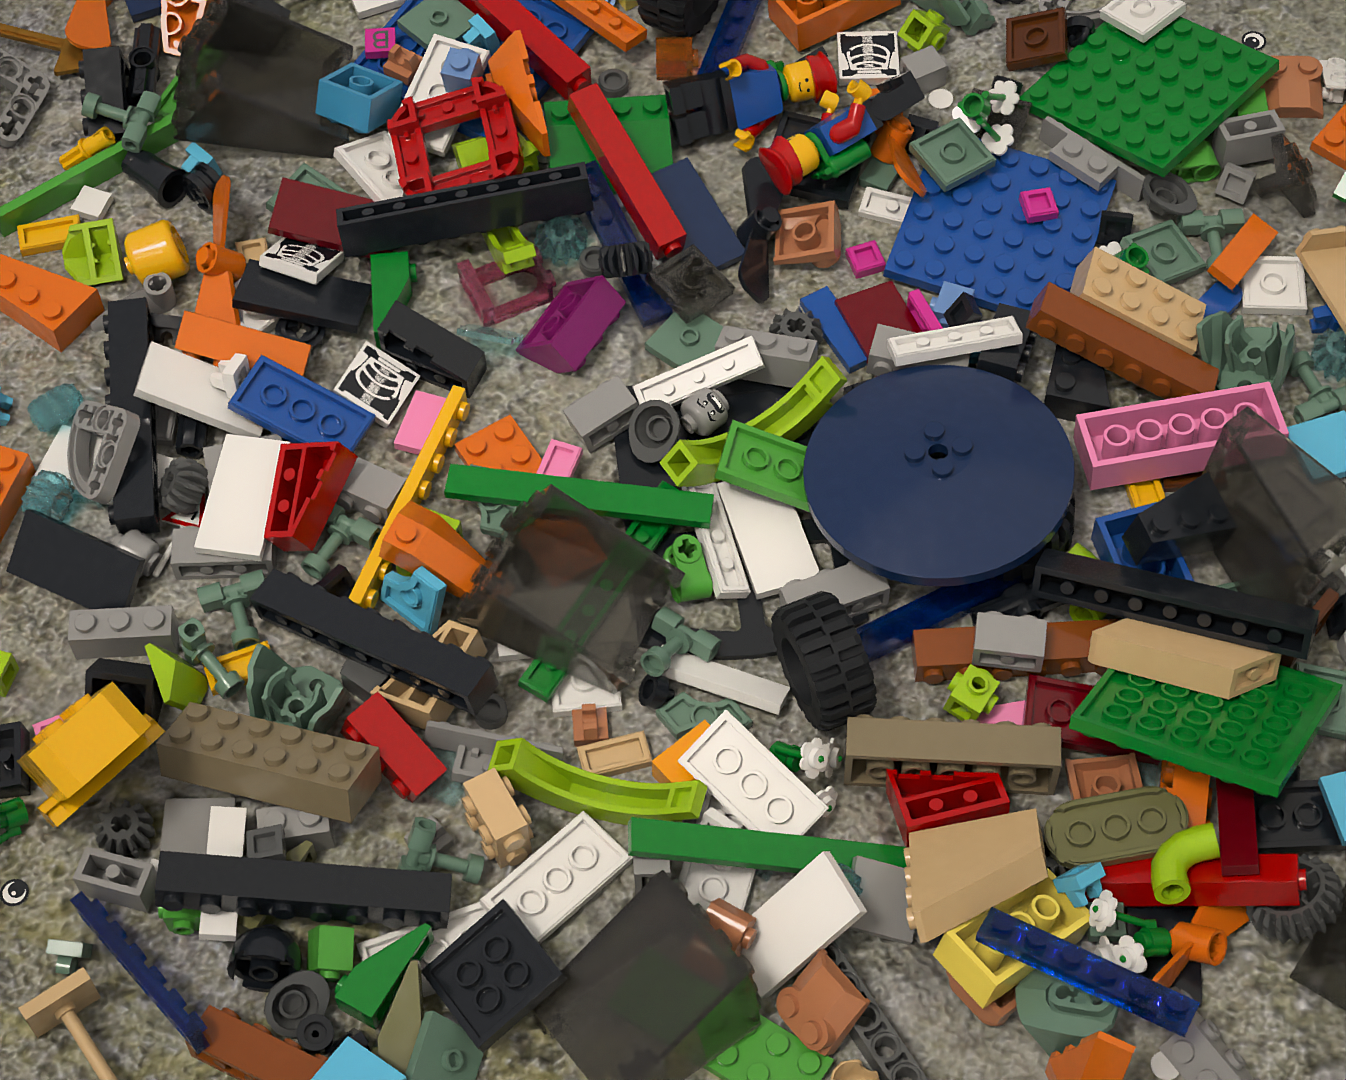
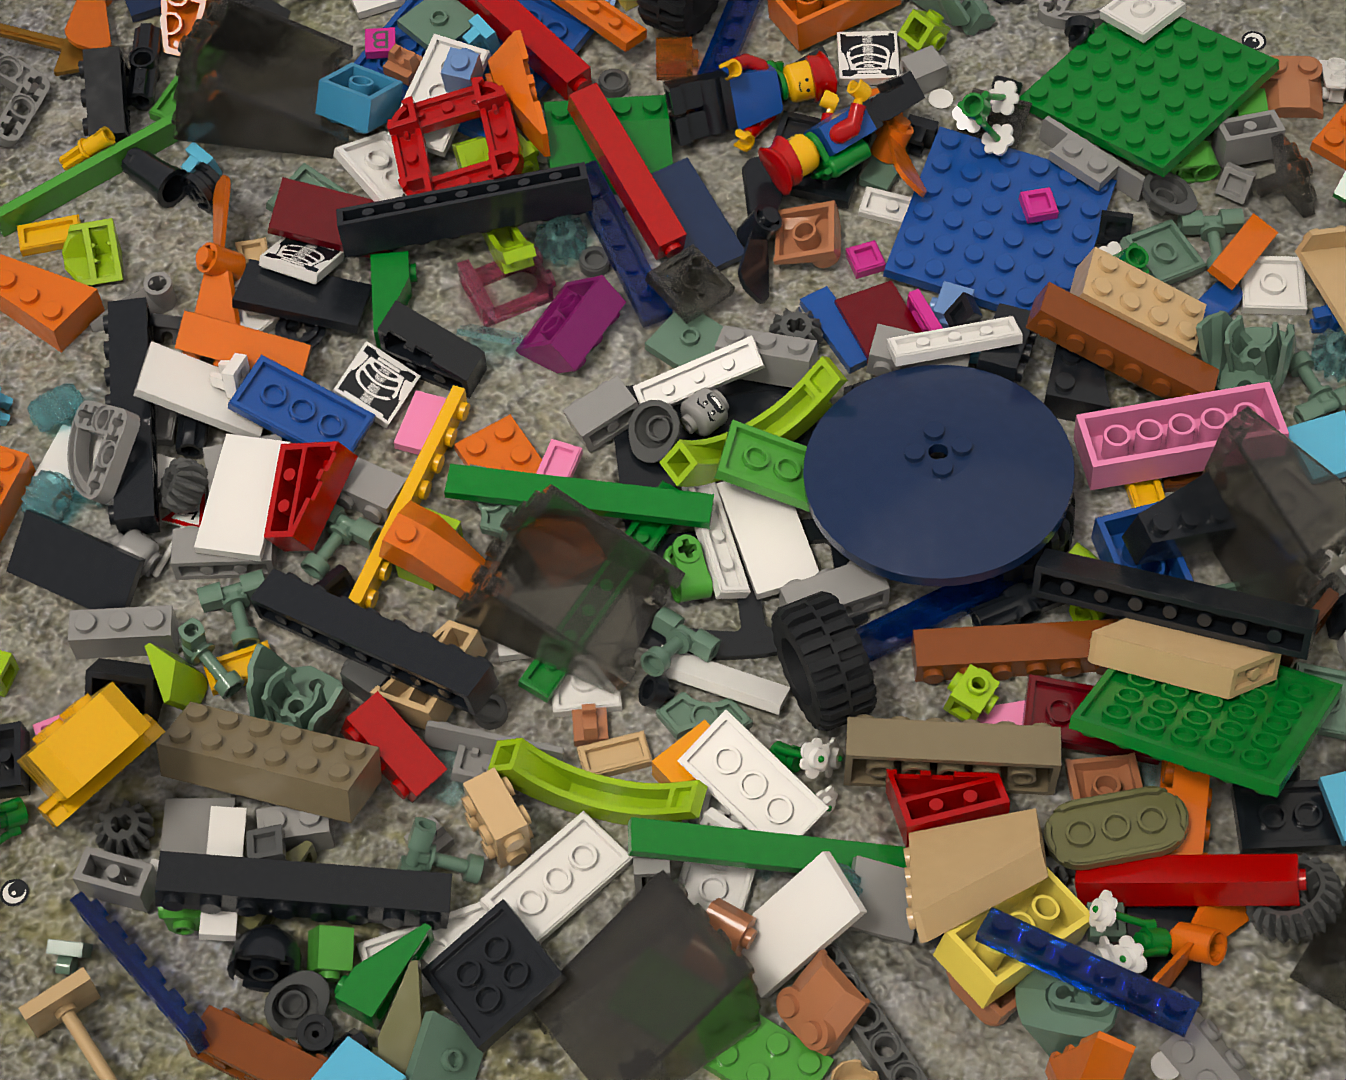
white tile [70,185,114,221] -> none
sand green bar [81,91,161,153] -> none
yellow head [124,220,190,285] -> none
medium azure tile [380,566,447,635] -> none
black gear [598,241,653,278] -> none
sand green plate [908,117,996,192] -> none
light grey brick [972,611,1047,673] -> none
reddish brown tile [1006,7,1068,71] -> none
medium azure tile [1052,862,1106,908] -> none
lime cylinder [1151,822,1220,905] -> none
dark red tile [1216,778,1260,876] -> none

